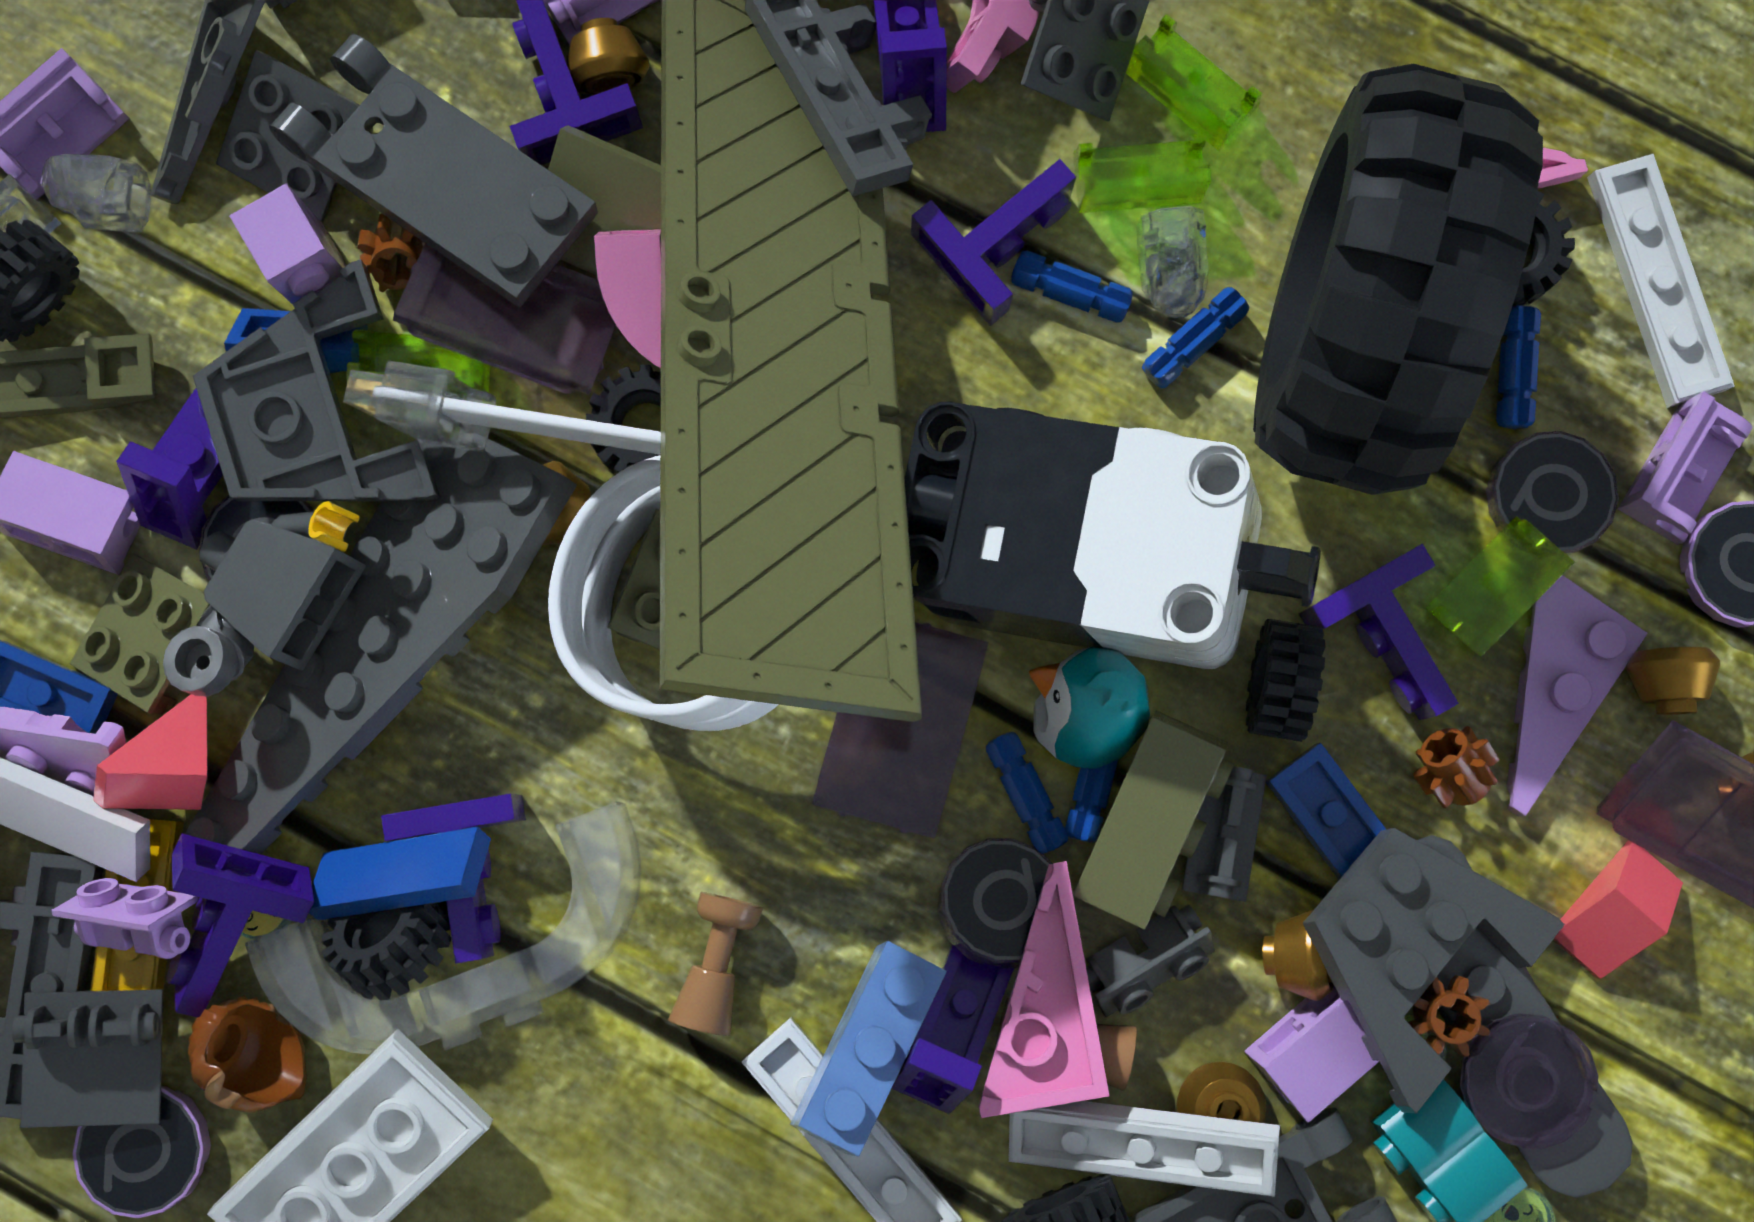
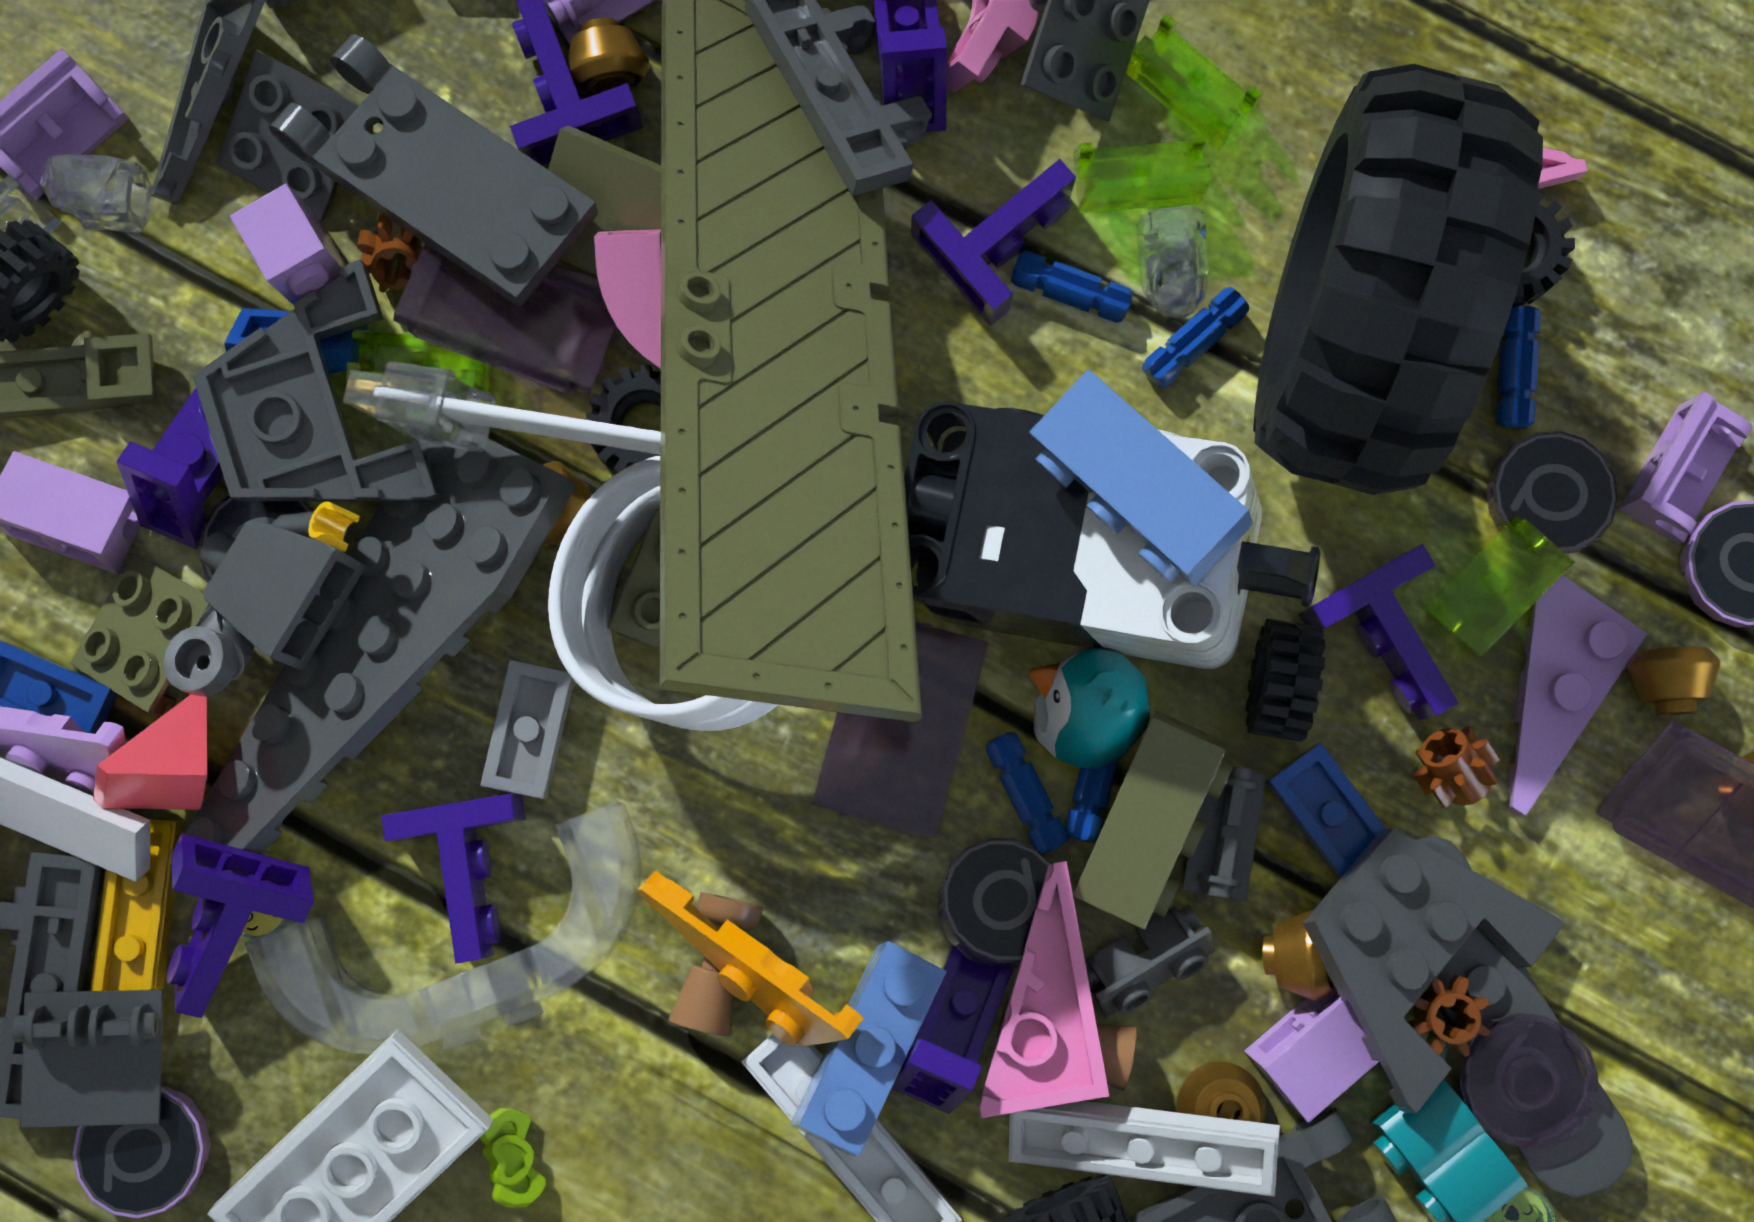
lavender hinge [51,878,199,959] -> none
dark orange hair [188,995,307,1113] -> none
blue tile [309,826,491,920] -> none
black tyre [321,902,452,1001] -> none
coral slope [1553,839,1683,979] -> none
white tile [1587,154,1735,408] -> none
none -> lime piece [479,1108,546,1208]
none -> light grey plate [480,660,574,800]
none -> light orange wing [636,870,864,1047]
none -> medium blue brick [1029,369,1253,587]

